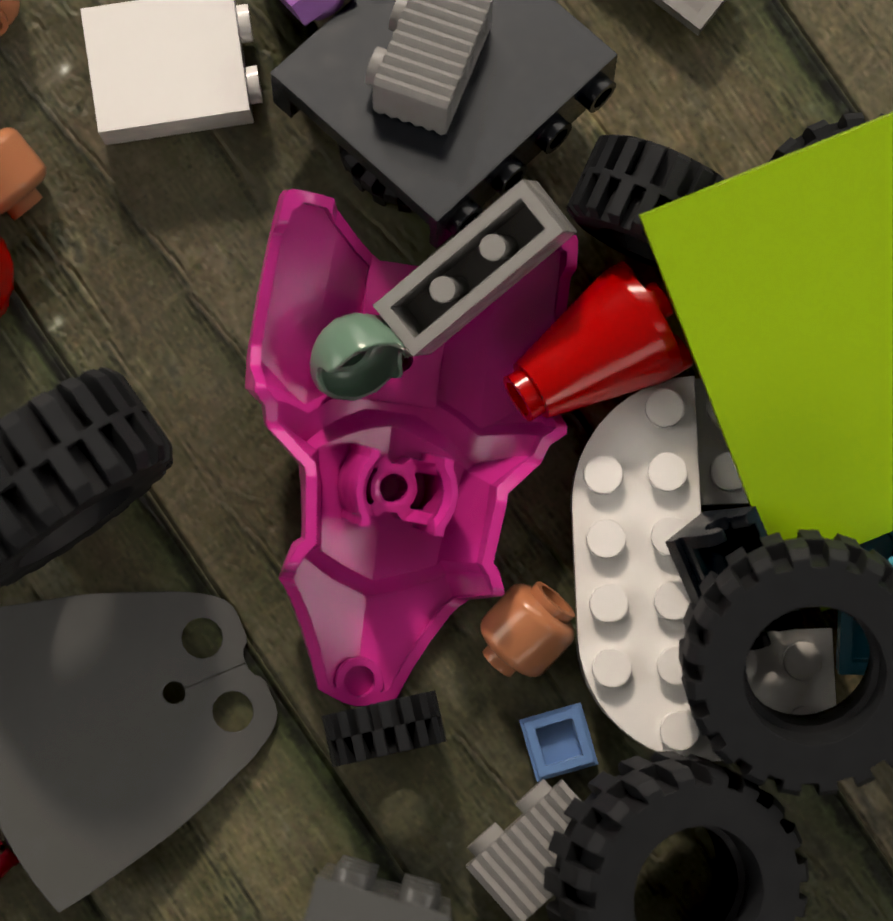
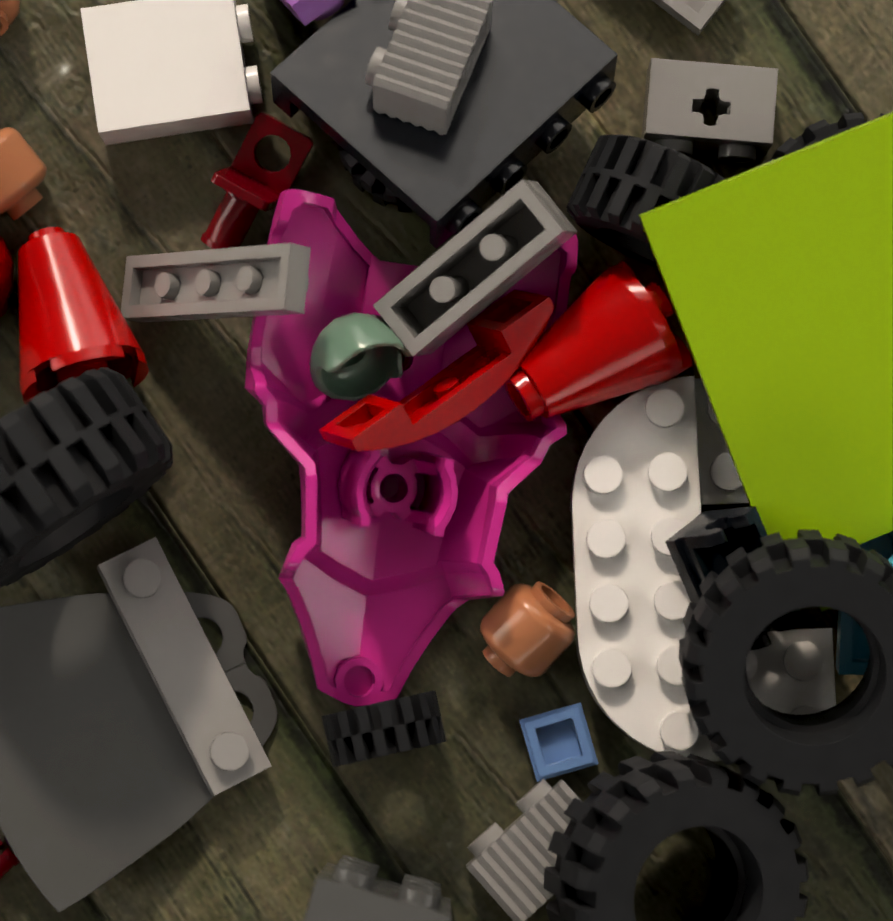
none -> red cone [18,227,149,404]
none -> light grey plate [97,537,272,797]
none -> light grey plate [121,243,311,323]
none -> dark red bracket [200,112,314,249]
none -> red slope [319,289,555,451]
none -> light grey brick [642,58,778,164]

